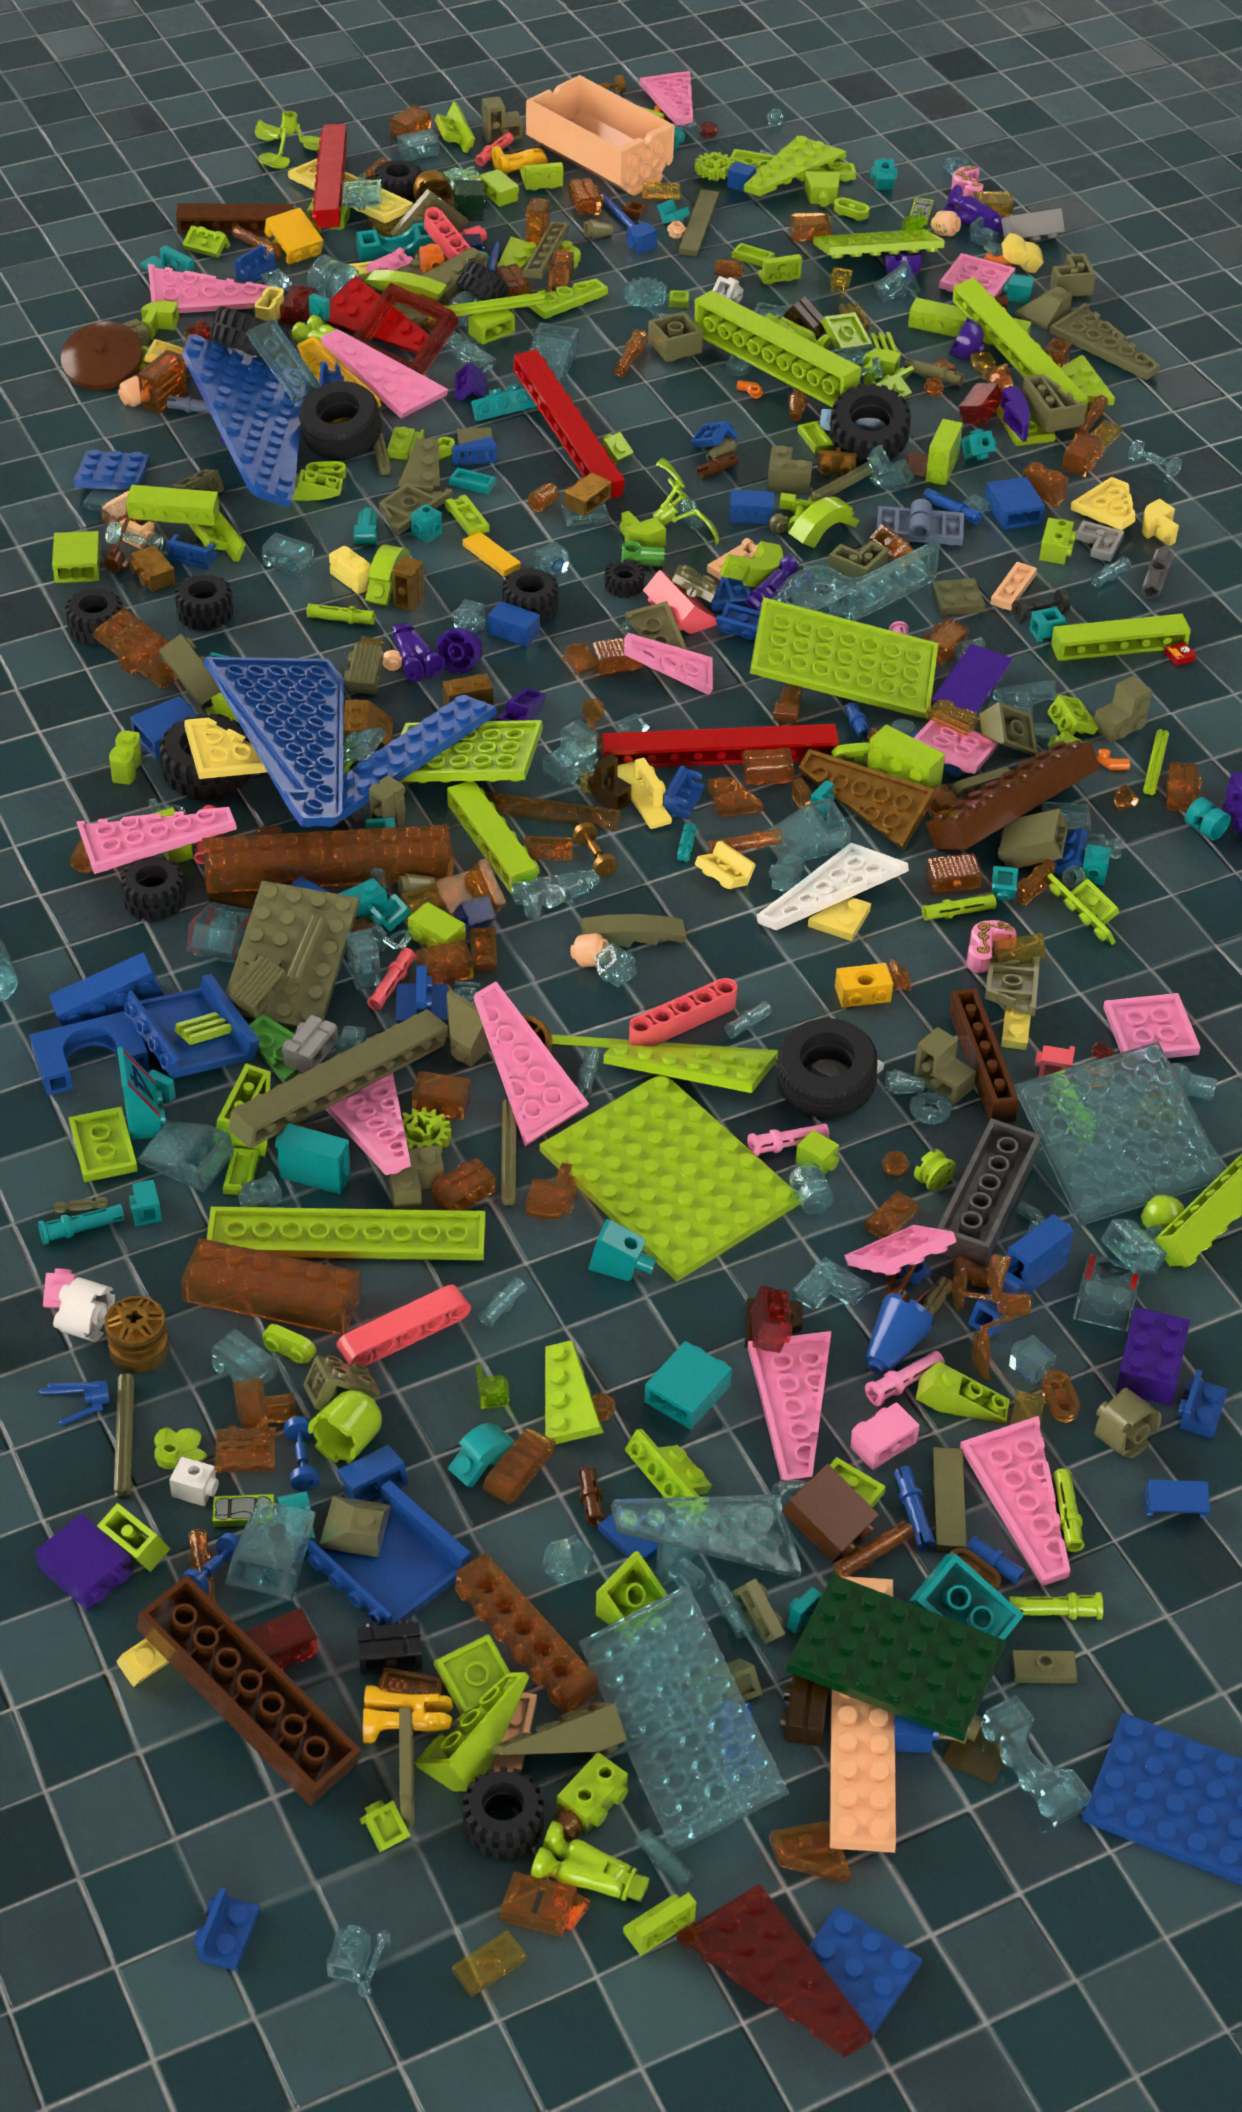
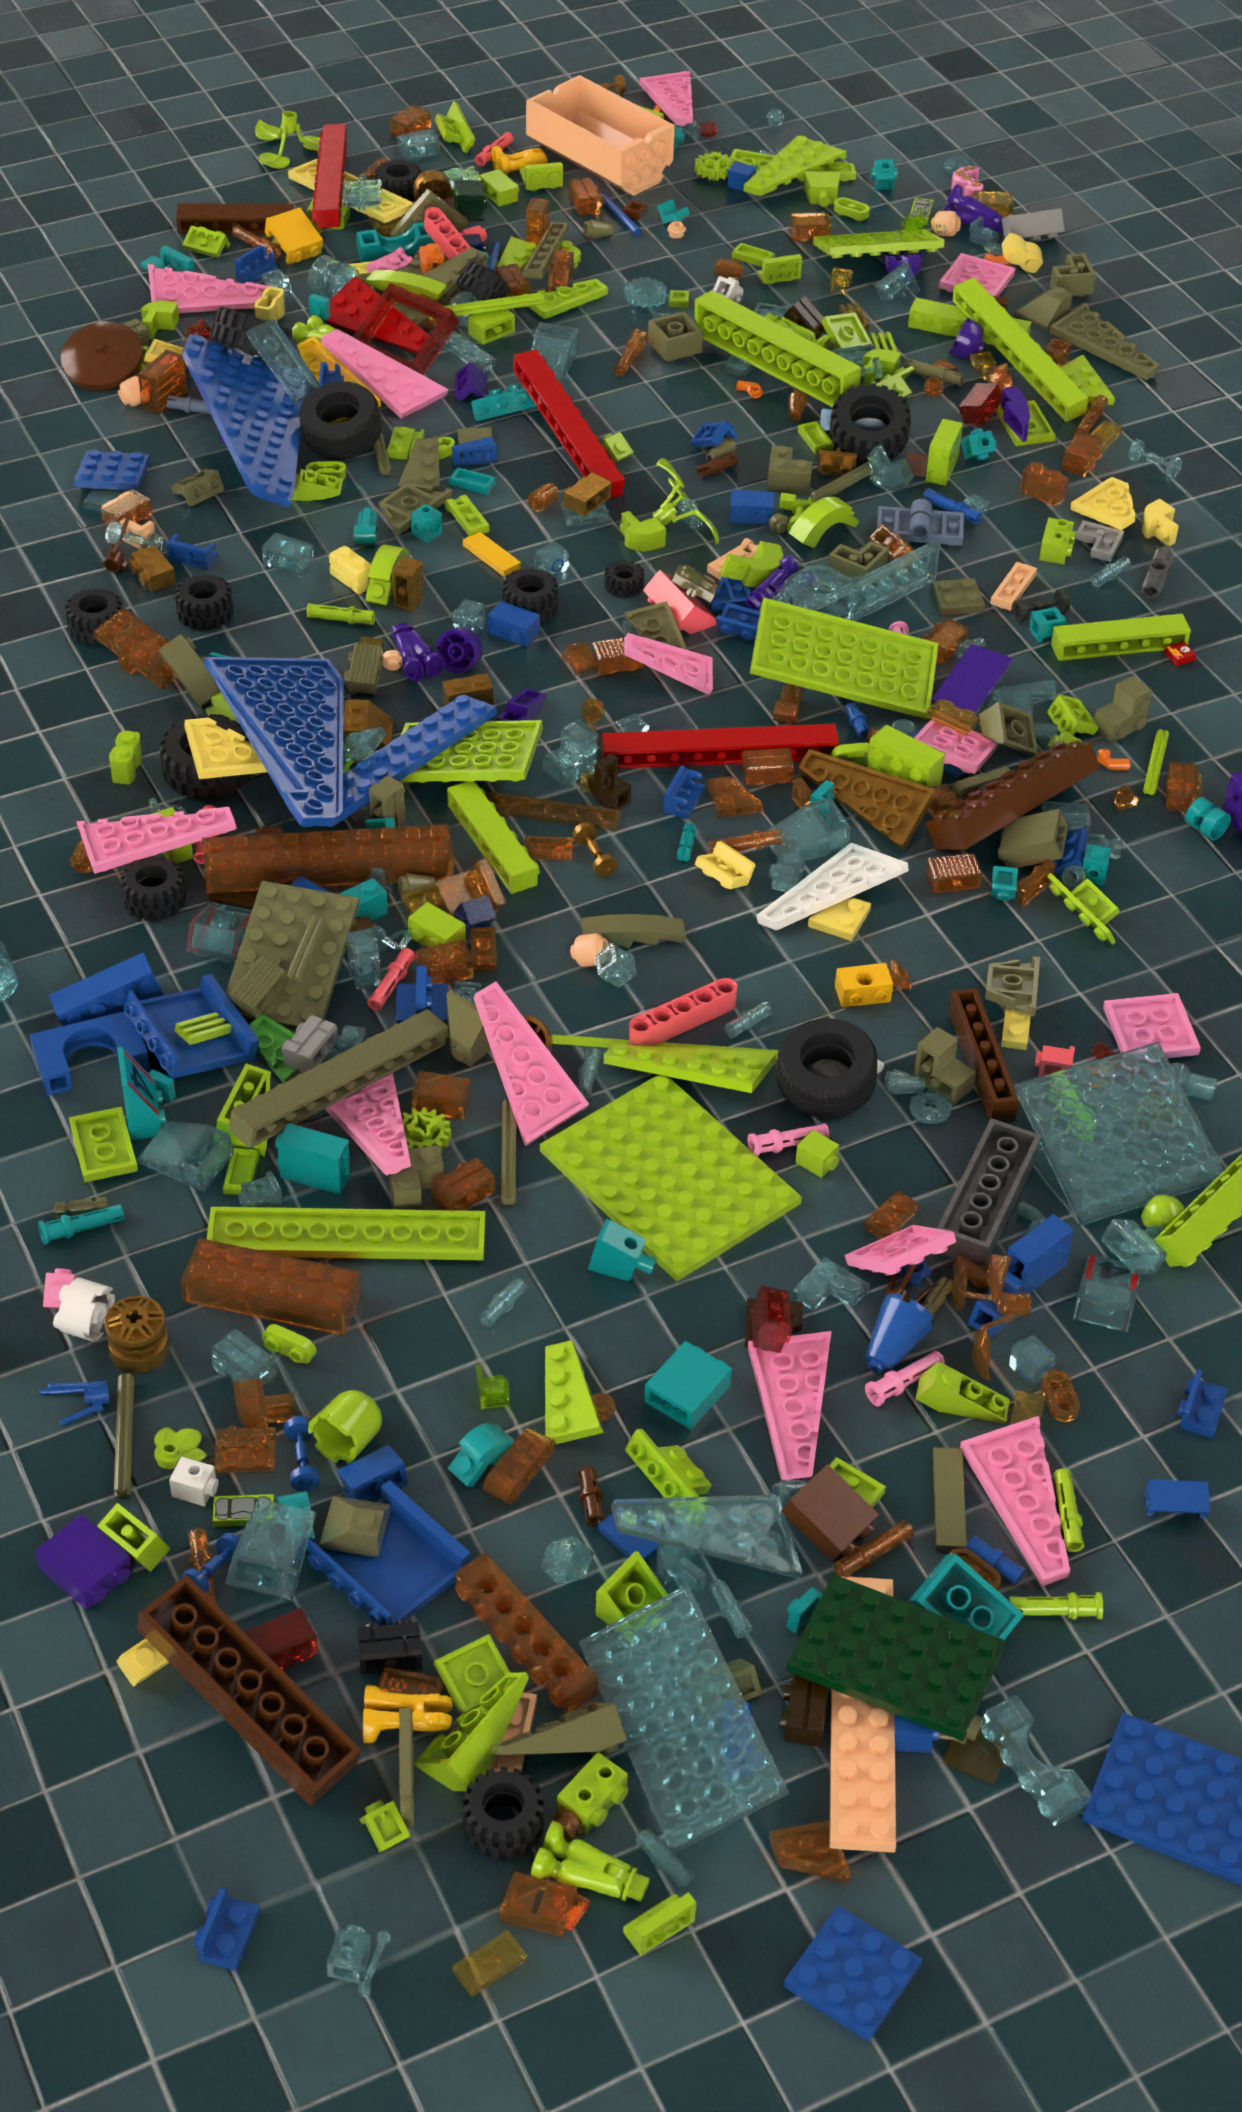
lime brick [52,531,101,583] -> none
lime brick [126,485,219,526] -> none
teal brick [129,1179,162,1227] -> none
blue brick [130,696,197,760] -> none
lime bracket [189,511,245,562] -> none
clear red brick [280,285,316,325] -> none
olive bracket [303,1355,381,1410] -> none
coral beam [337,1285,471,1366] -> none
teal bracket [368,894,412,932] -> none
olive brick [482,96,523,143] -> none
clear light blue piece [512,869,601,921] -> none
clear orange brick [526,1163,576,1220] -> none
light yellow bracket [618,758,672,829] -> none
bright green piece [621,541,665,567] -> none
blue brick [626,222,657,254] -> none
clear yellow plate [642,182,681,200] -> none
clear red wing [676,1884,873,2058] -> none
olive tile [679,189,719,257] -> none
olive wing [728,1578,786,1644] -> none
clear light blue wheel [788,1163,835,1215] -> none
bright pink brick [850,1402,920,1470] -> none
clear orange plate [882,1151,909,1176] -> none
blue pin [894,1466,936,1551] -> none
lime wheel [914,1149,956,1192] -> none
lime pin [922,894,996,921] -> none
bright pink animal [966,920,1017,973] -> none
blue brick [984,476,1045,530] -> none
clear yellow plate [993,933,1046,963] -> none
teal brick [1004,274,1034,304] -> none
olive plate [1012,1650,1077,1684] -> none
olive wedge [1022,374,1087,433] -> none
olive brick [1094,1388,1162,1458] -> none
dark purple brick [1115,1306,1190,1406] -> none

